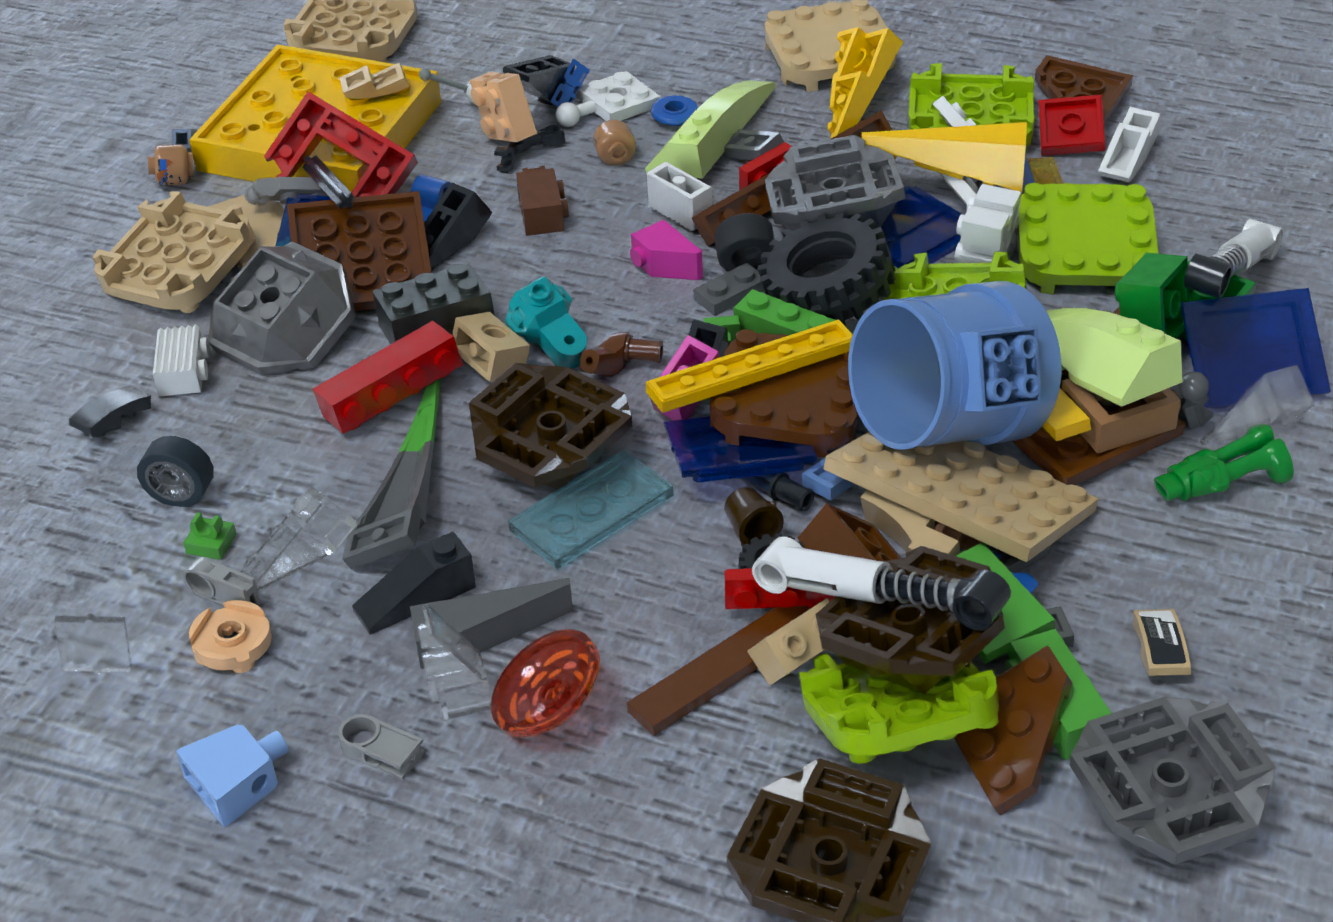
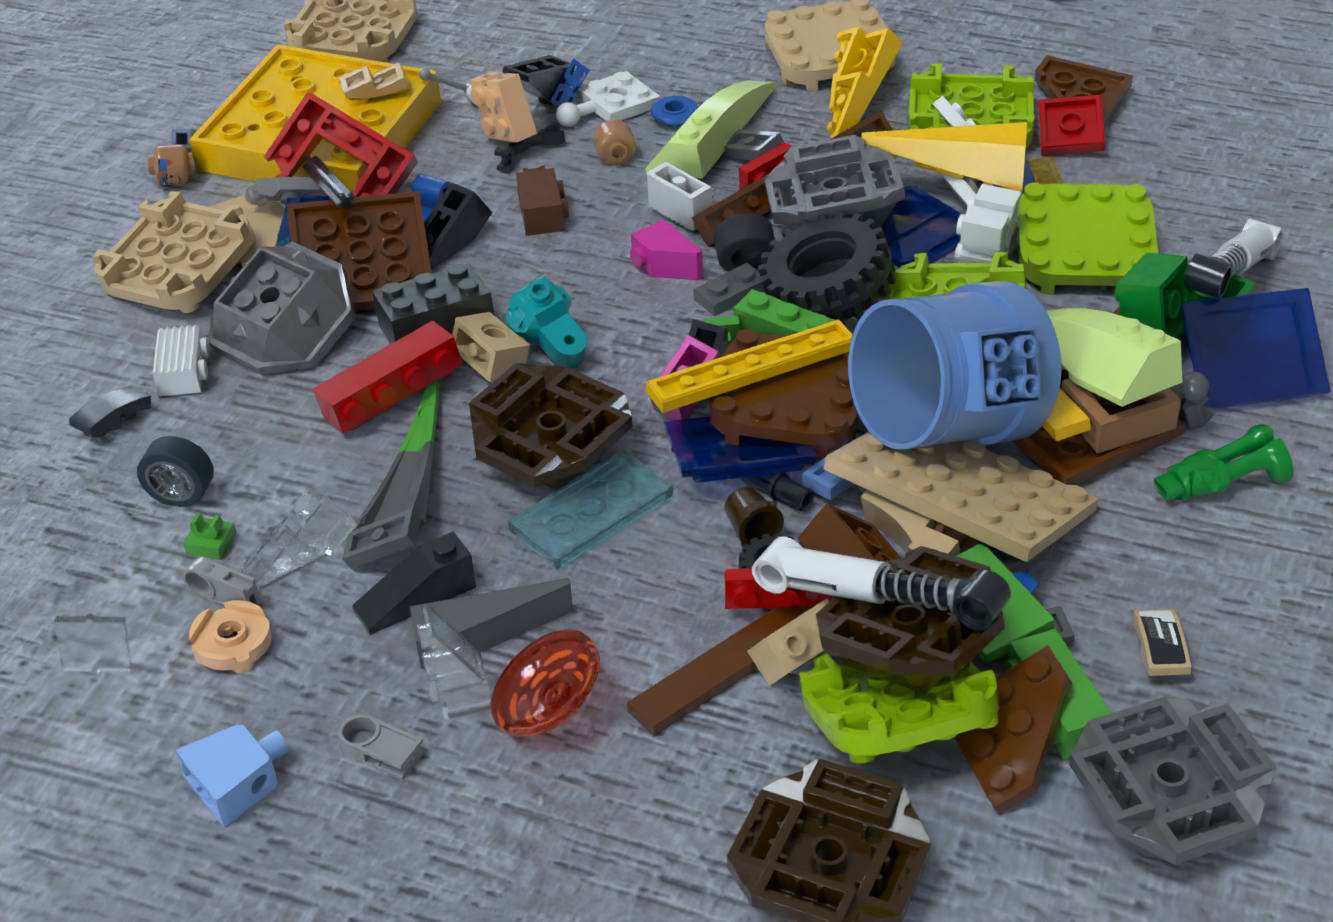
reddish brown arm [580,332,664,377] -> none
white slope [1098,107,1160,182] -> none
clear slope [1200,365,1314,446] -> none

